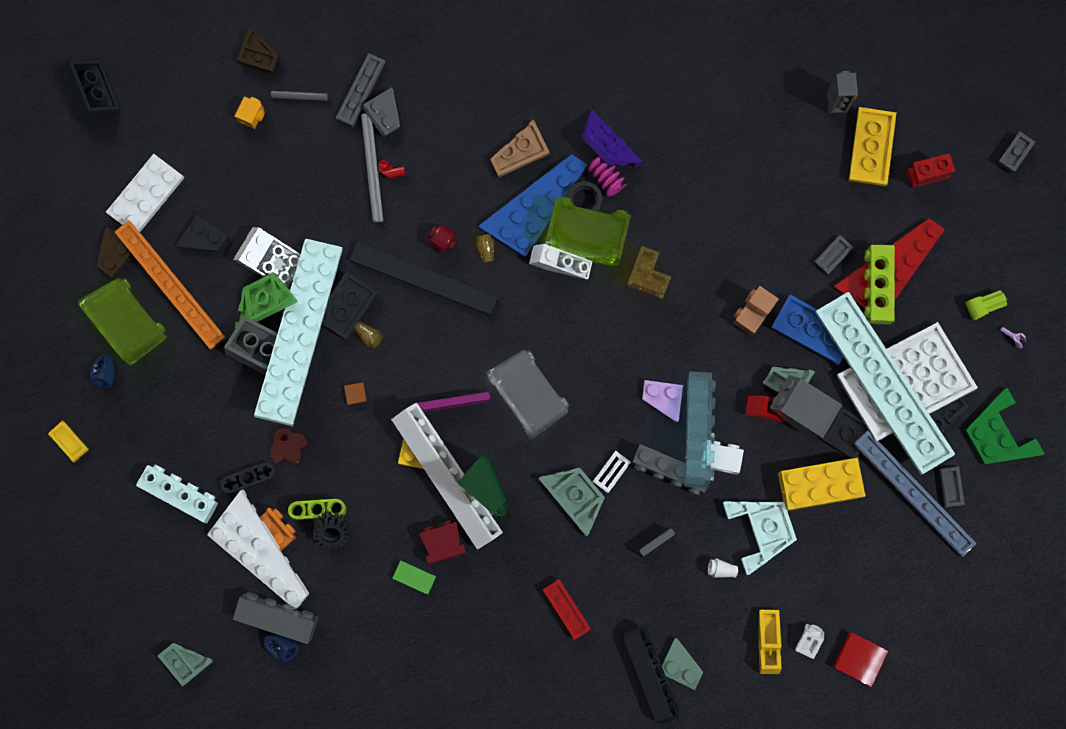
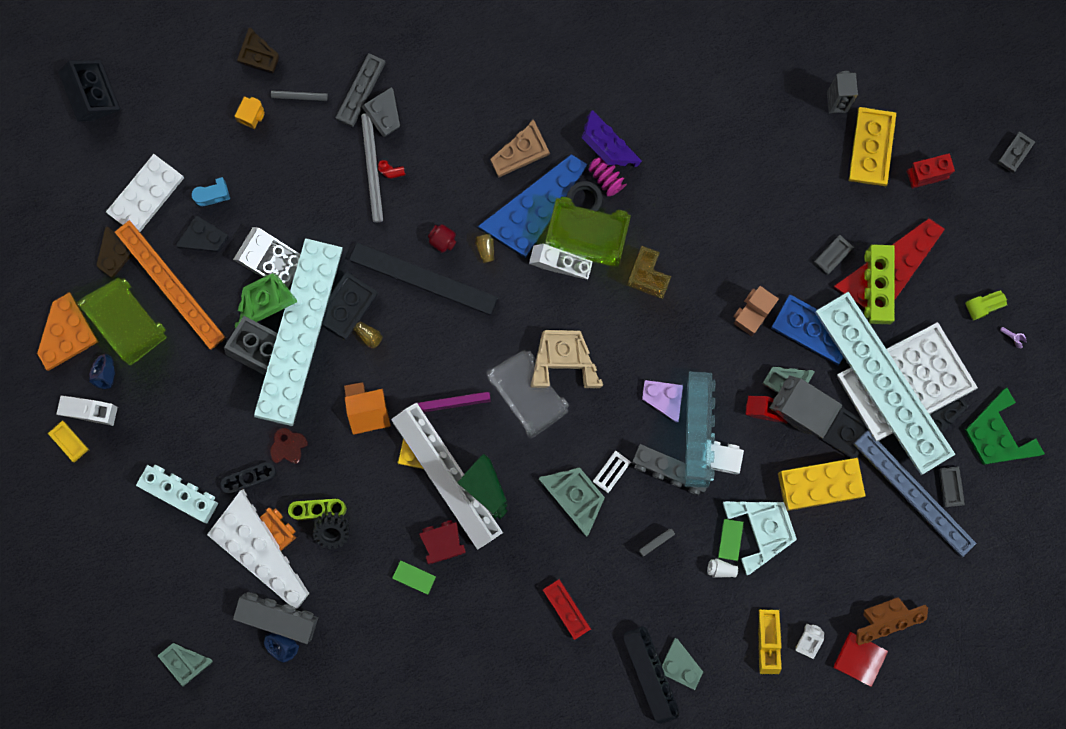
none -> orange plate [37,292,99,371]
none -> white slope [56,396,118,426]
none -> dark azure leg [192,177,230,206]
none -> orange slope [345,389,391,435]
none -> tan wing [531,330,603,388]
none -> bright green tile [718,519,743,561]
none -> dark orange bracket [856,597,928,645]

